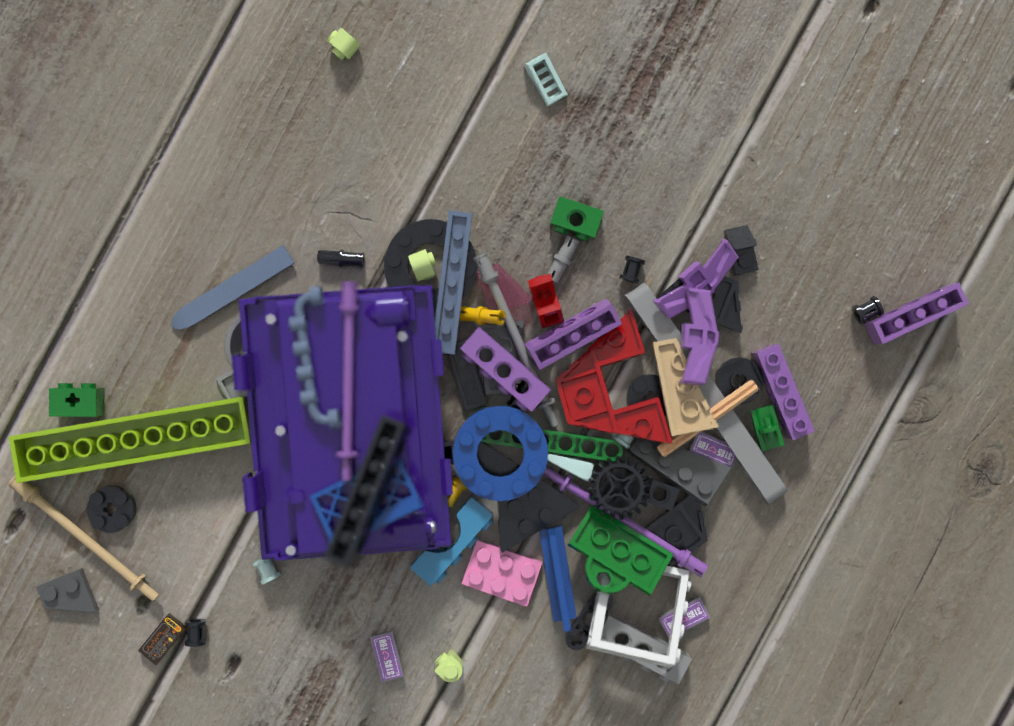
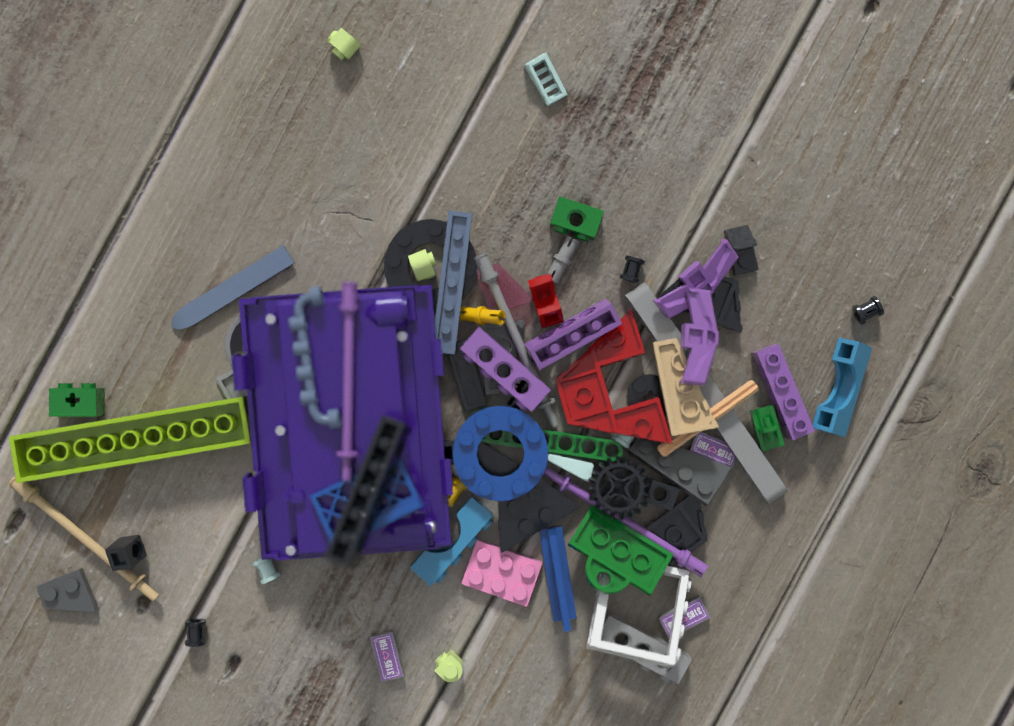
black plate [87,485,136,533] -> none
dark brown tile [138,613,187,665] -> none
black axle [317,249,365,268] -> none
black beam [565,590,613,650] -> none
black plate [715,357,763,404] -> none
medium lavender brick [864,283,969,344] -> none
none -> black brick [105,535,147,571]
none -> dark azure arch [812,337,872,437]

